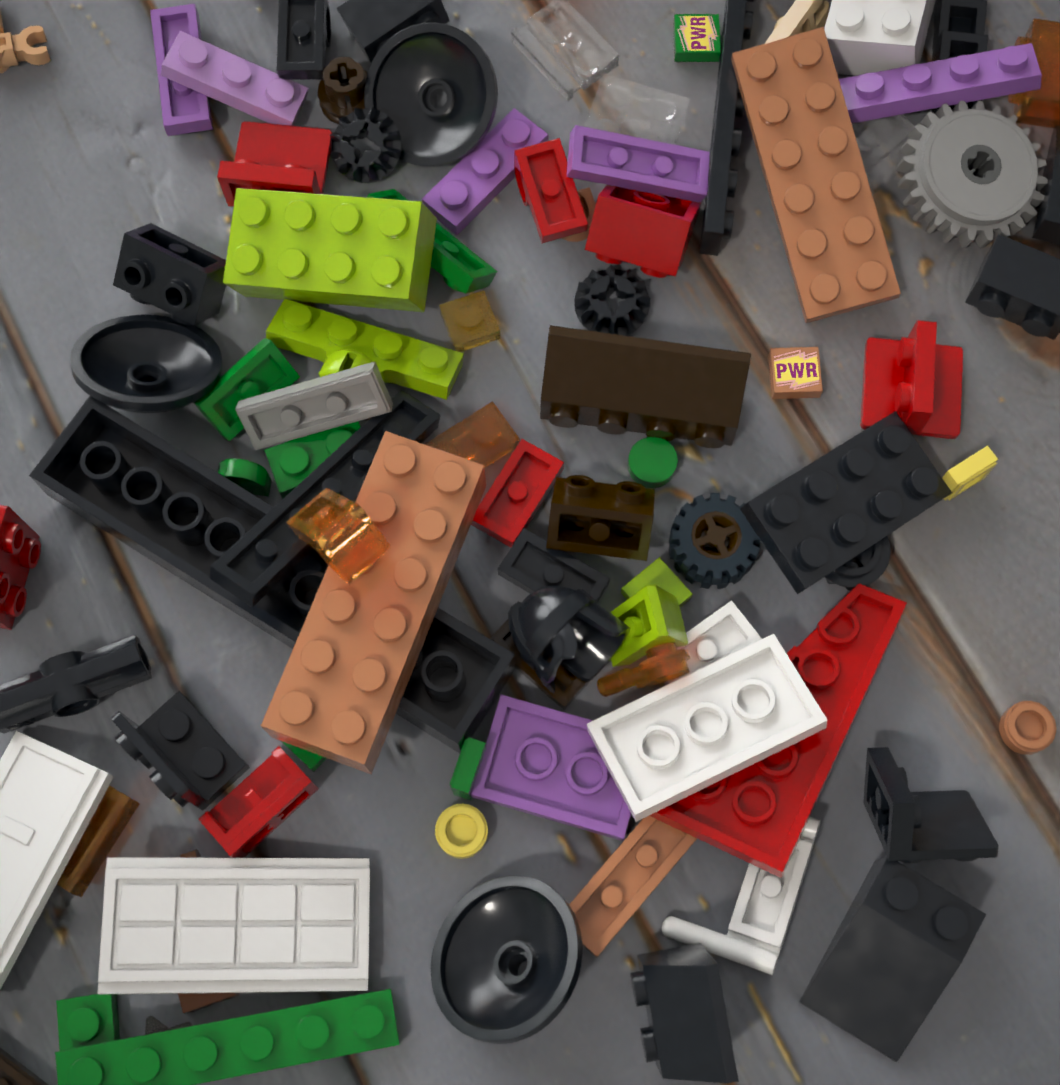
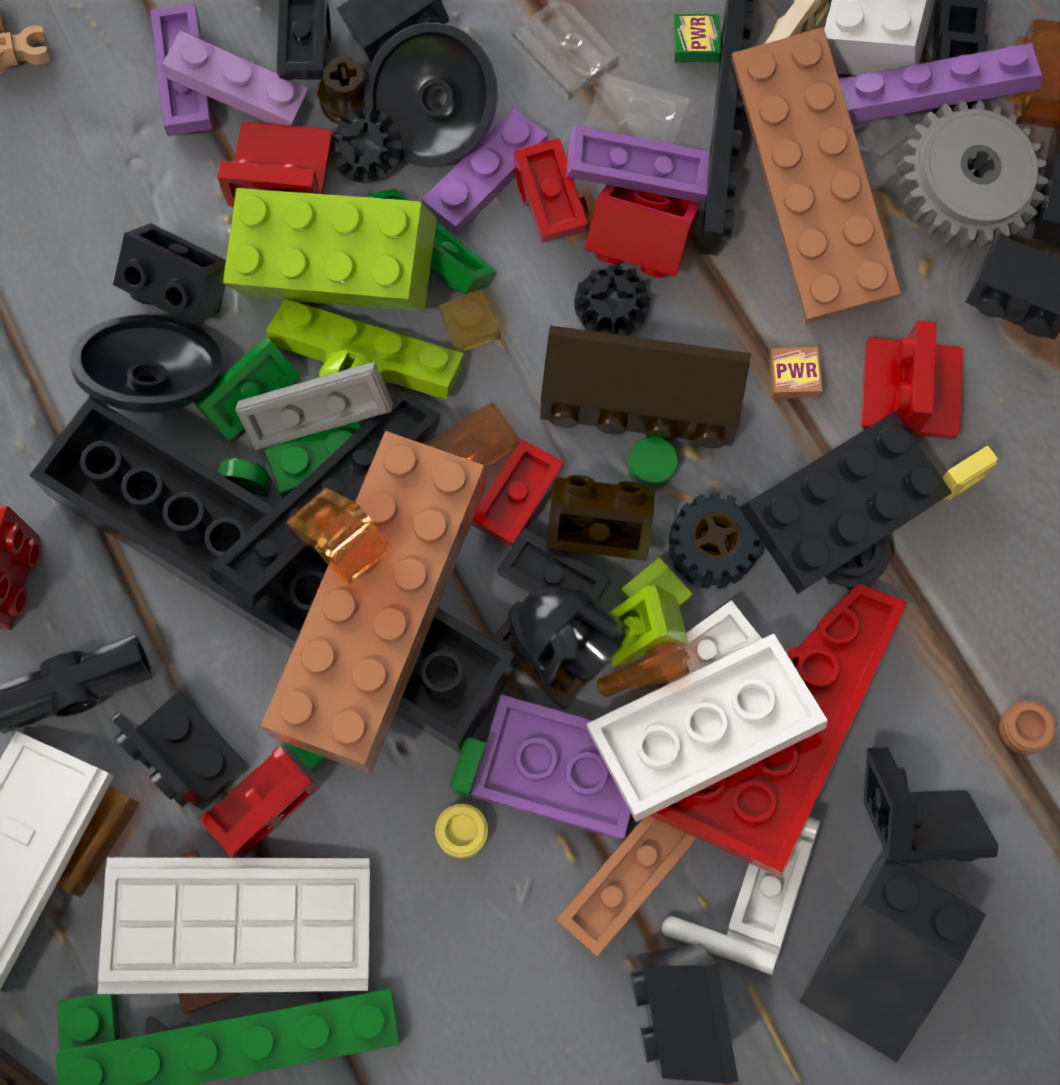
black dish [431,875,583,1044] -> none

